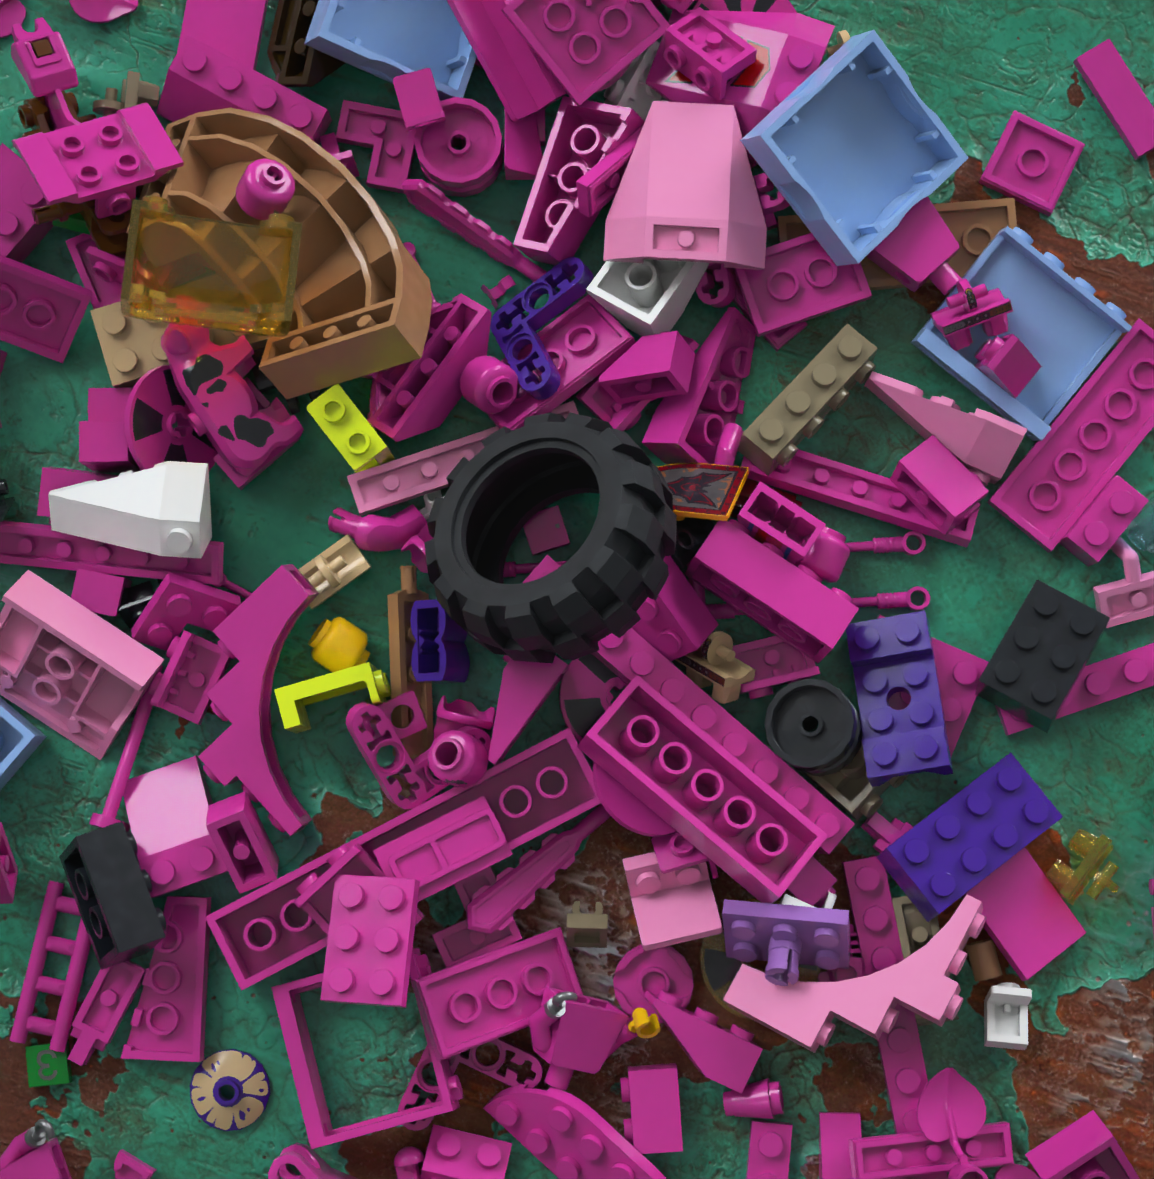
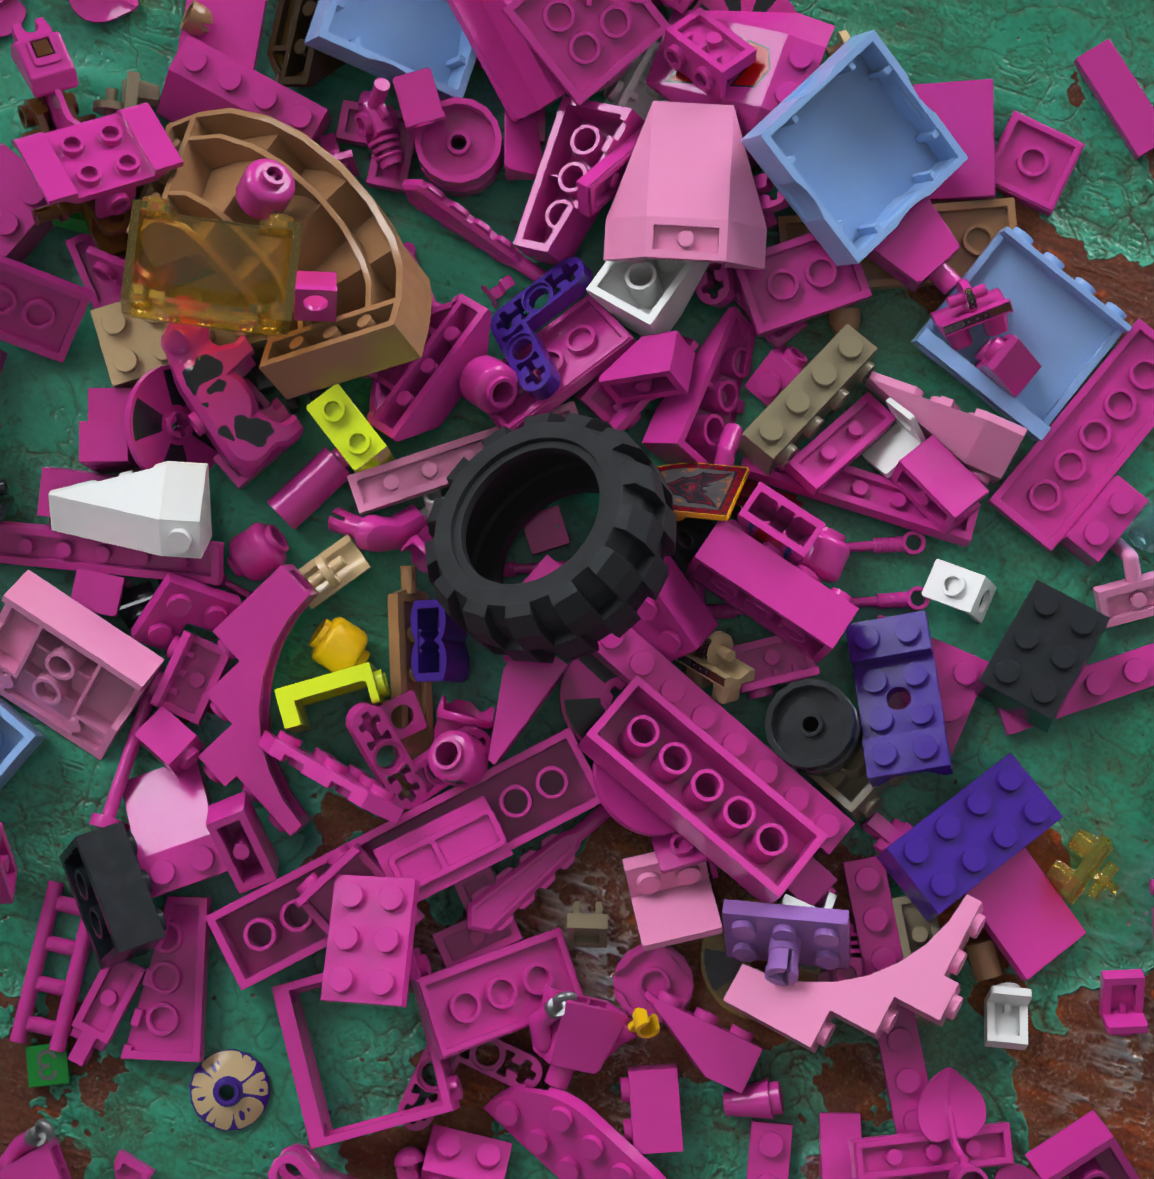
none -> dark pink brick [134,705,204,776]
none -> medium nougat hinge [180,0,214,36]
none -> dark pink head [227,522,289,582]
none -> dark pink plate [257,730,404,824]
none -> dark pink brick [267,447,351,531]
none -> dark pink bracket [294,271,337,322]
none -> dark pink piece [355,78,404,171]
none -> dark pink bracket [744,345,808,406]
none -> dark pink plate [785,392,897,496]
none -> medium nougat hinge [829,308,861,334]
none -> white bracket [862,397,926,478]
none -> dark pink tile [913,79,995,202]
none -> white bracket [922,559,997,624]
none -> dark pink bracket [1099,969,1148,1037]

